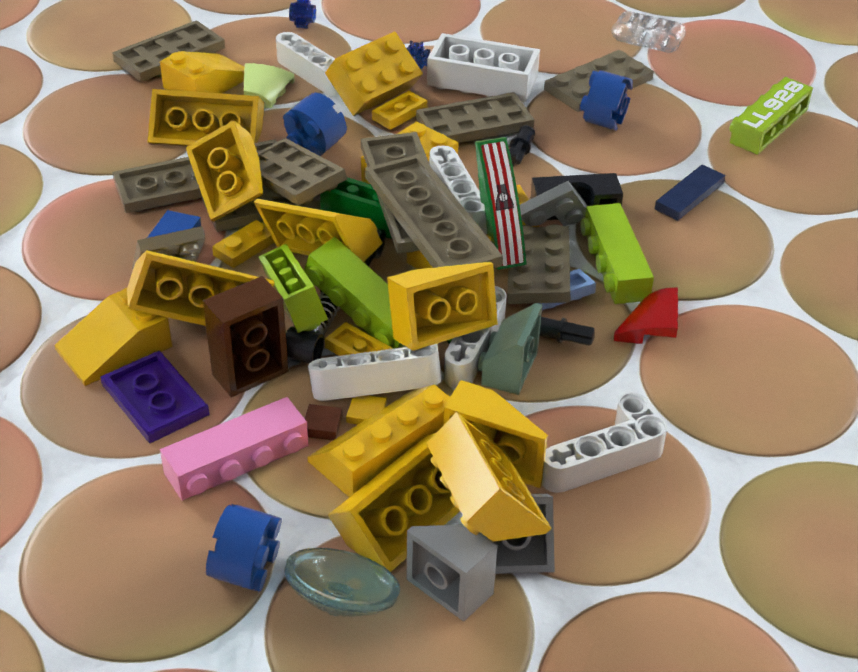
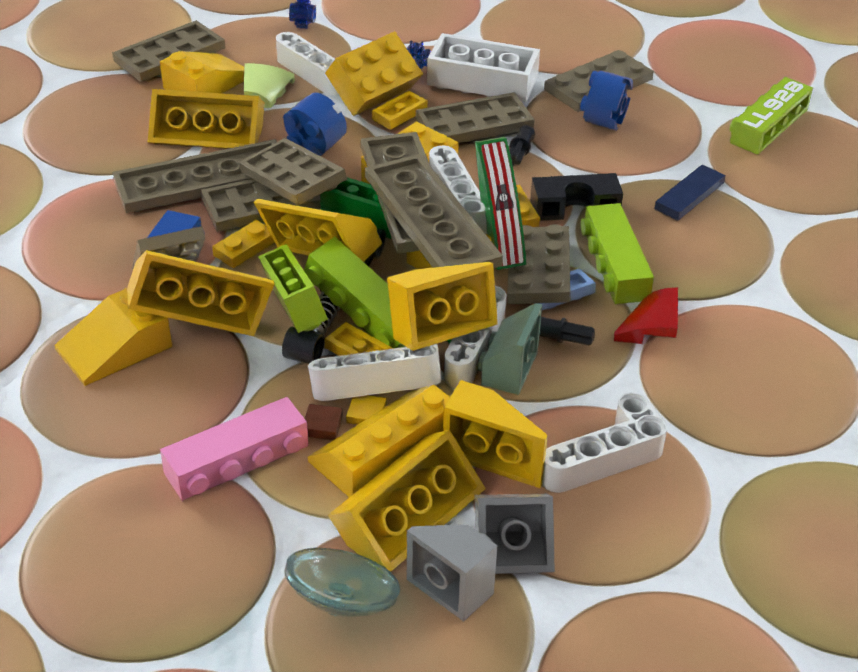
dark purple tile [100,350,210,444] -> none
yellow slope [186,120,263,222] -> none
reddish brown brick [203,276,289,397] -> none
blue brick [206,504,282,592] -> none
yellow slope [427,412,552,542] -> none
light grey plate [520,181,587,227] -> none
clear beam [611,11,686,53] -> none

